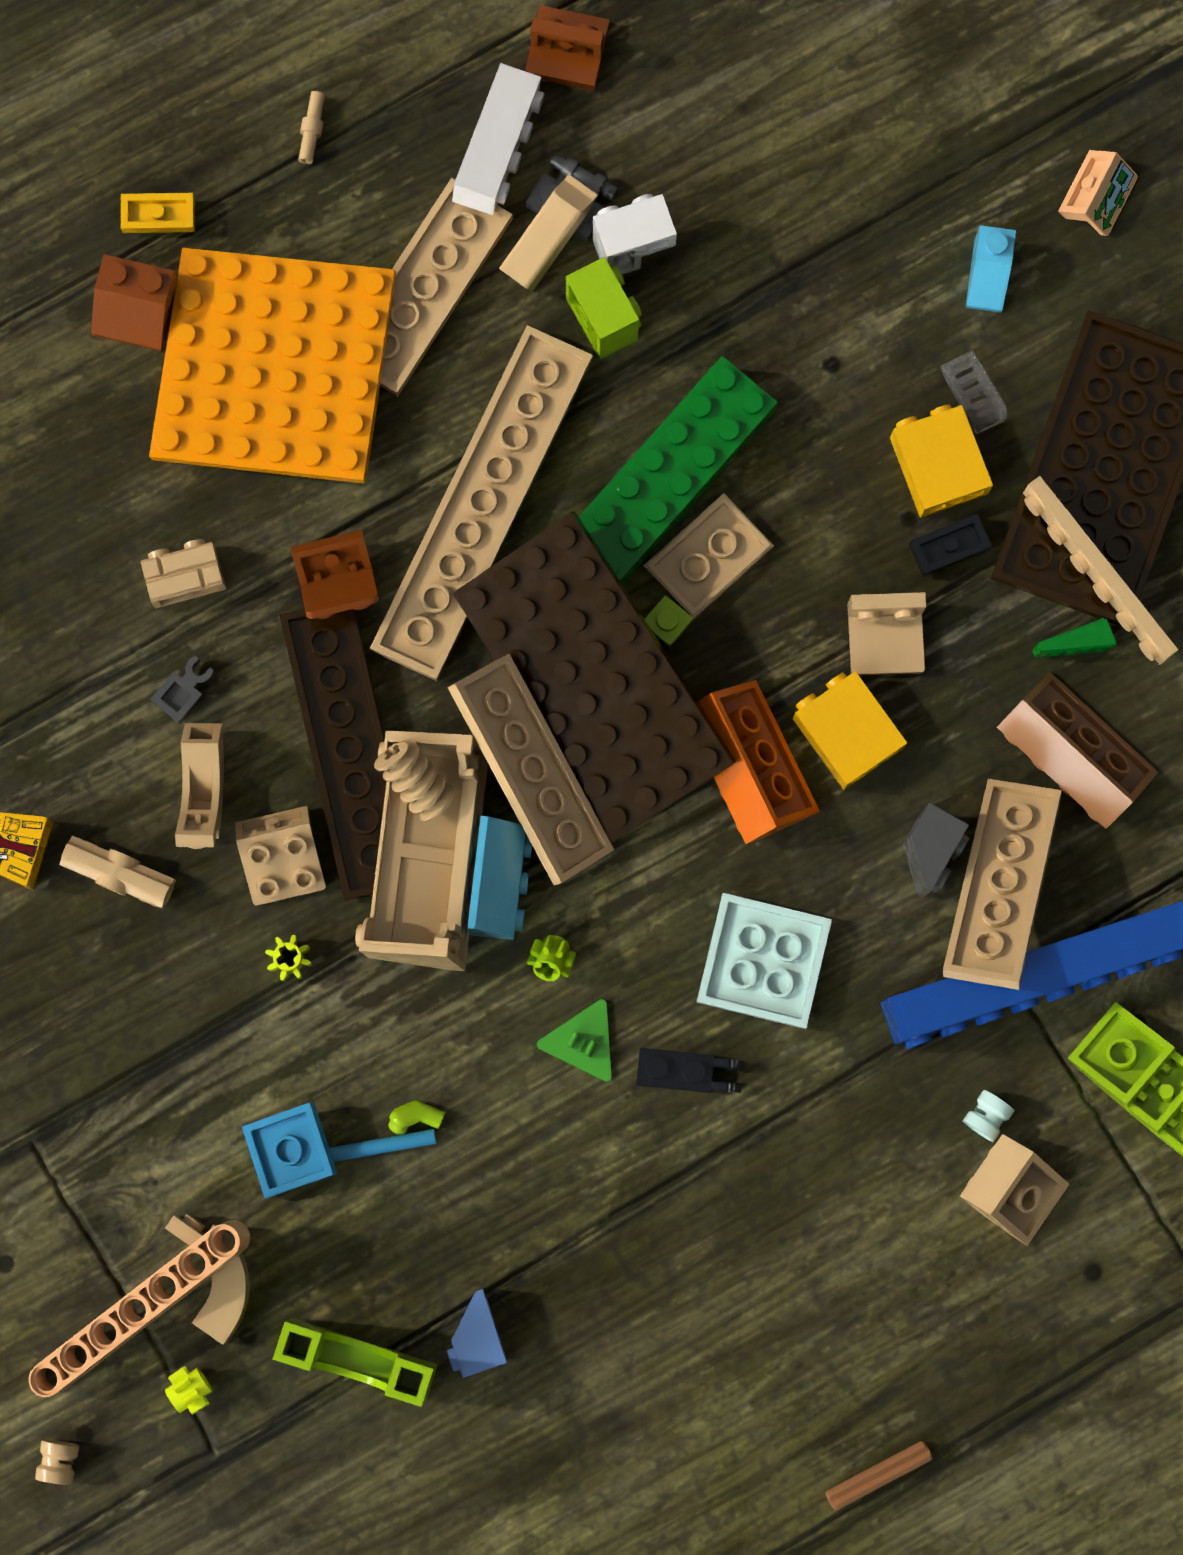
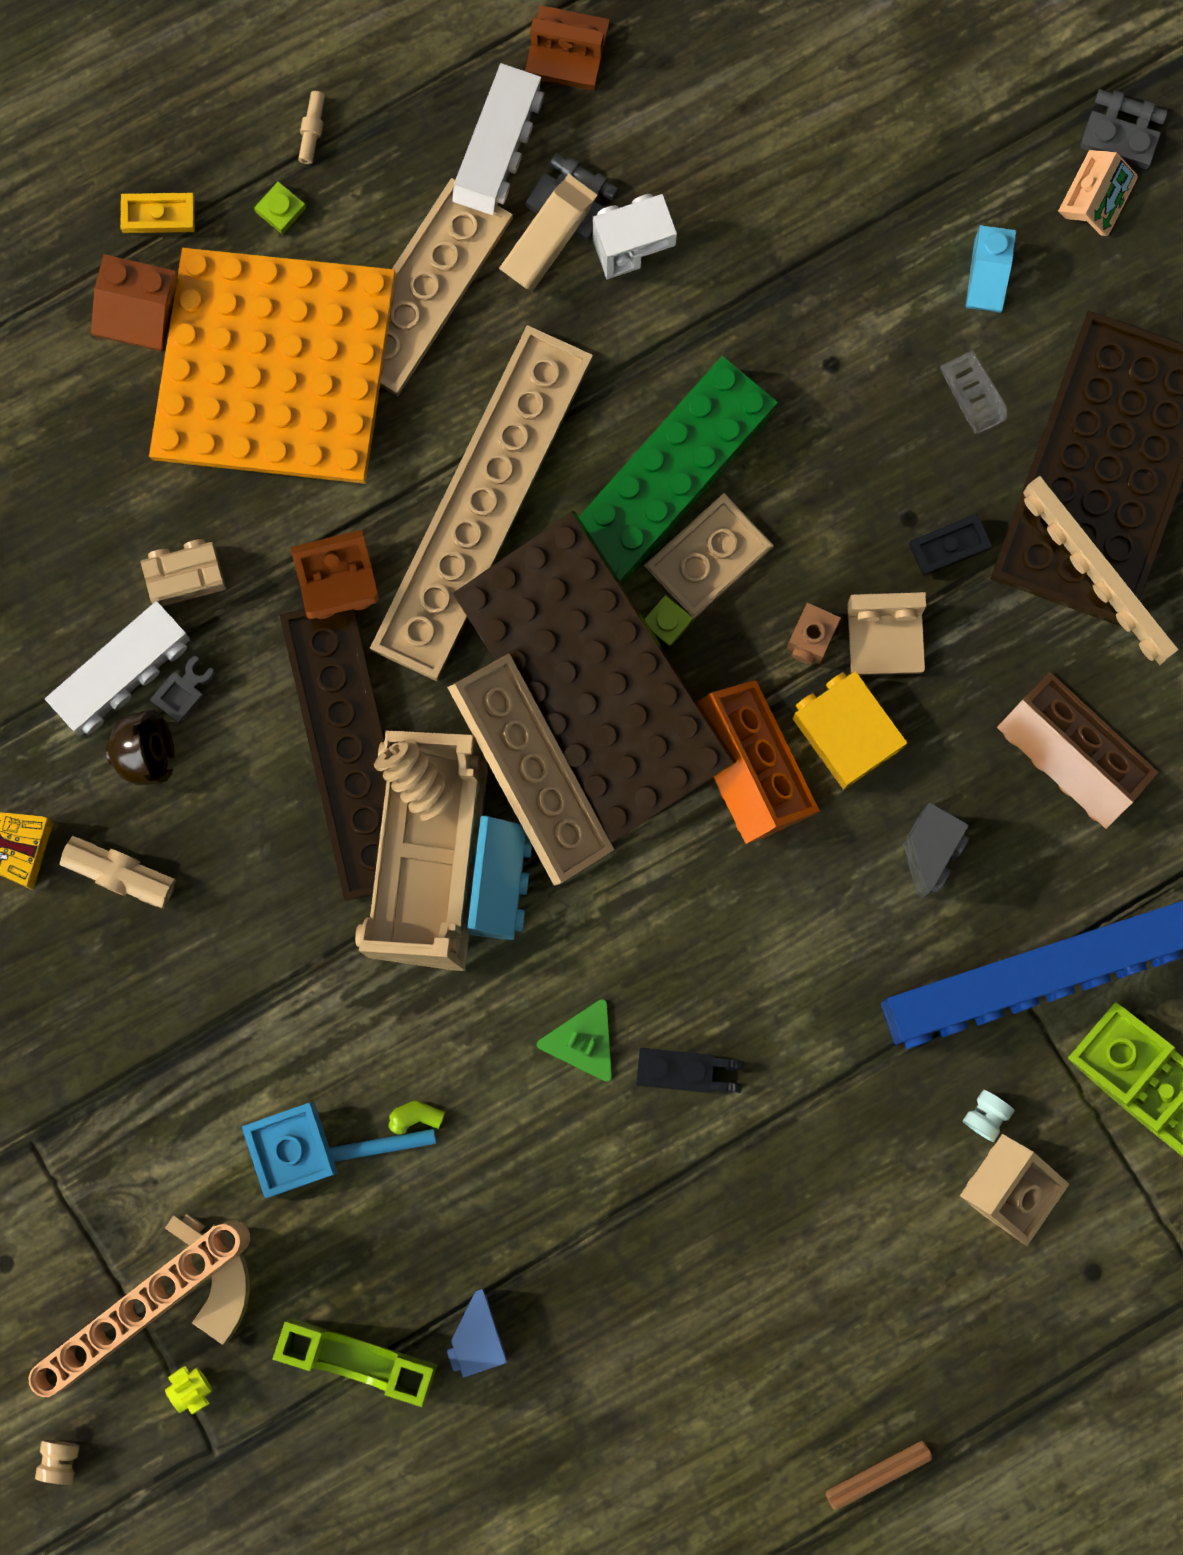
tan arch [175,723,224,849] -> none
tan bracket [235,806,326,906] -> none
neon yellow gear [265,935,312,982] -> none
lime gear [527,935,576,981] -> none
lime brick [566,257,642,360] -> none
light aqua plate [696,893,832,1029] -> none
yellow brick [890,404,993,518] -> none
tan plate [943,779,1062,990] -> none
green slope [1033,618,1117,658] -> none
none -> white brick [45,601,190,737]
none -> dark brown cylinder [106,710,175,785]
none -> lime plate [254,182,306,235]
none -> medium nougat brick [787,603,841,665]
none -> dark grey plate [1079,89,1167,170]

